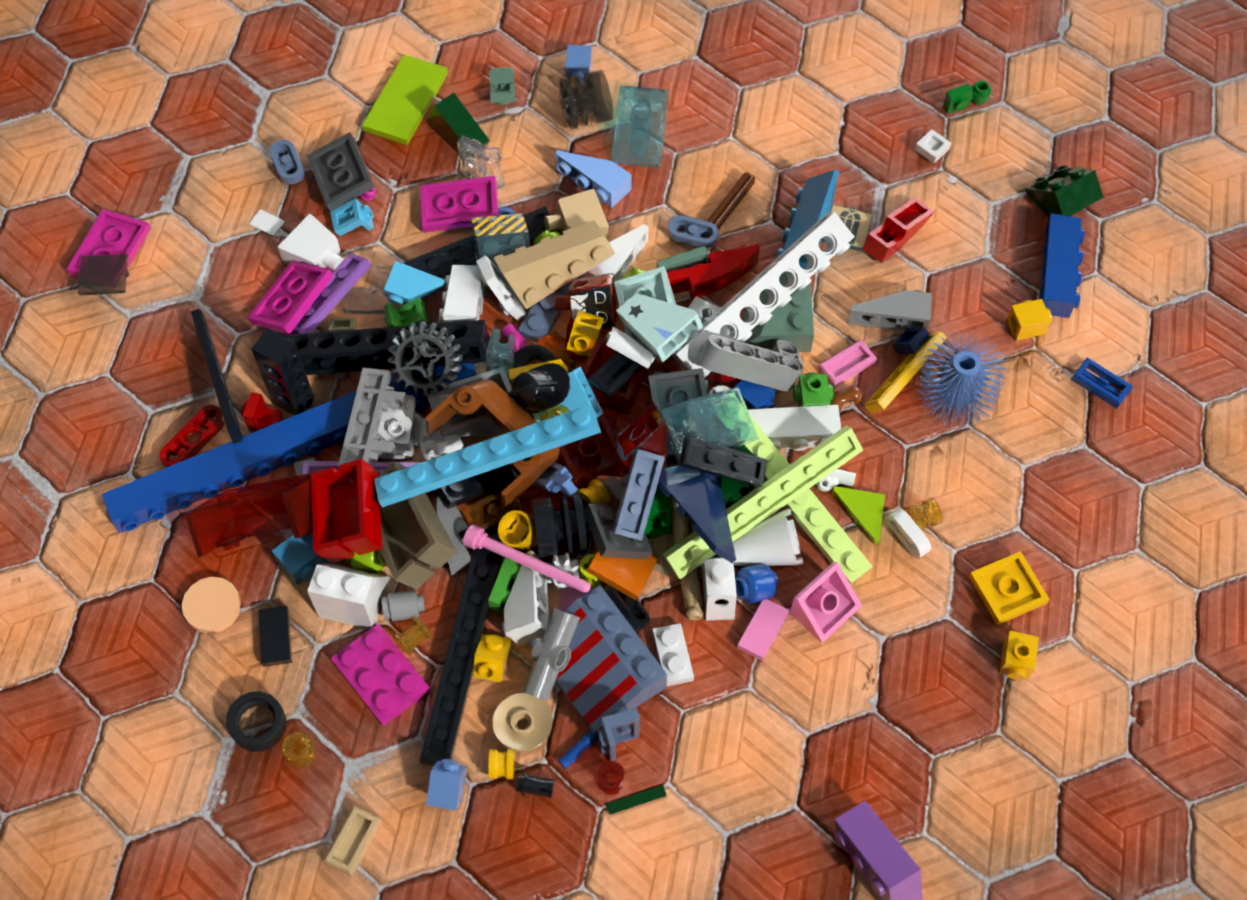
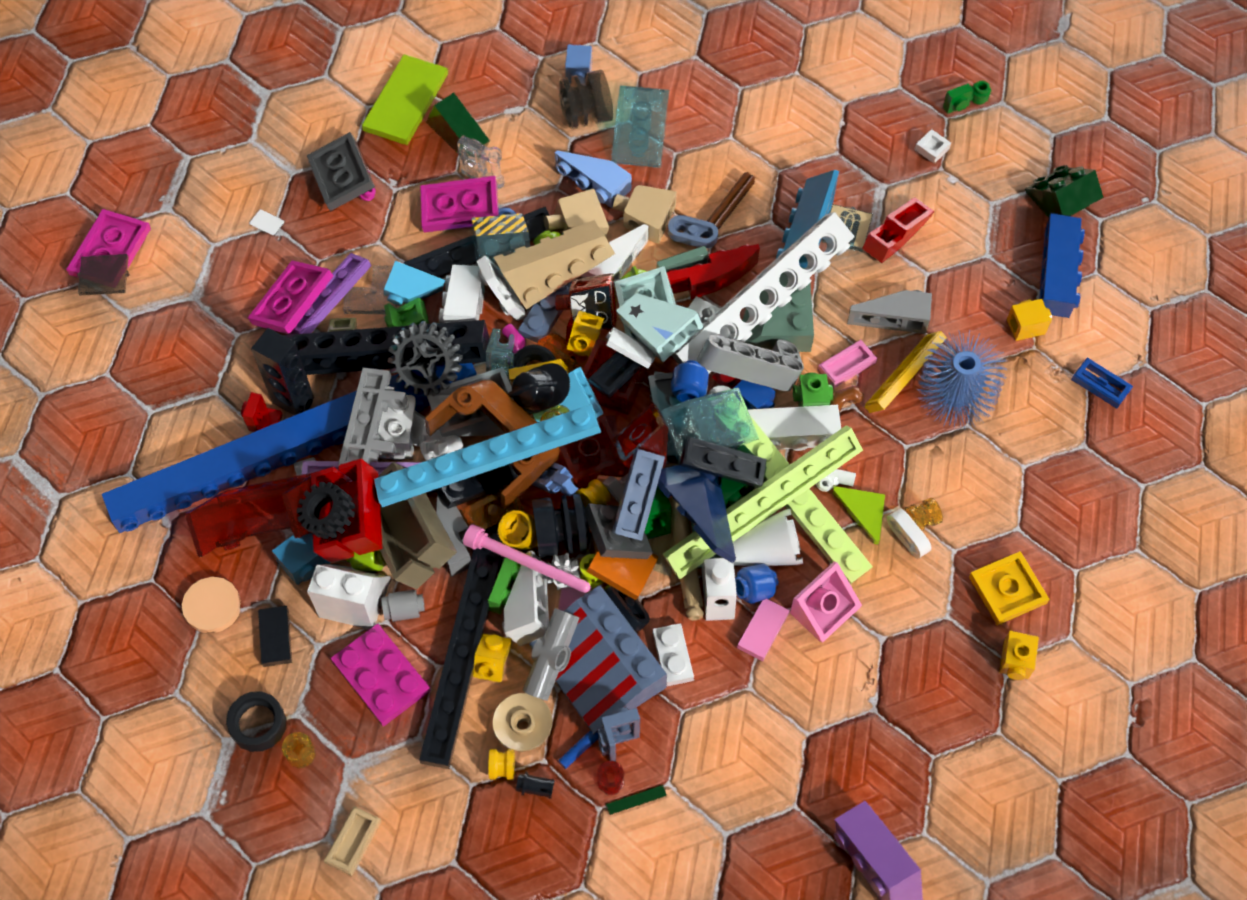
red beam [159,405,225,468] -> none
black tile [191,309,244,444] -> none
sand blue plate [270,140,304,184] -> none
white torso [278,214,344,271] -> none
medium azure bracket [330,198,374,236] -> none
clear yellow bush [393,617,432,656] -> none
medium blue brick [426,759,467,811] -> none
sand green bracket [489,67,515,105] -> none
dark blue tile [892,328,930,354] -> none
none -> black tyre [297,482,355,539]
none -> tan torso [613,185,677,244]
none -> blue head [671,360,709,404]

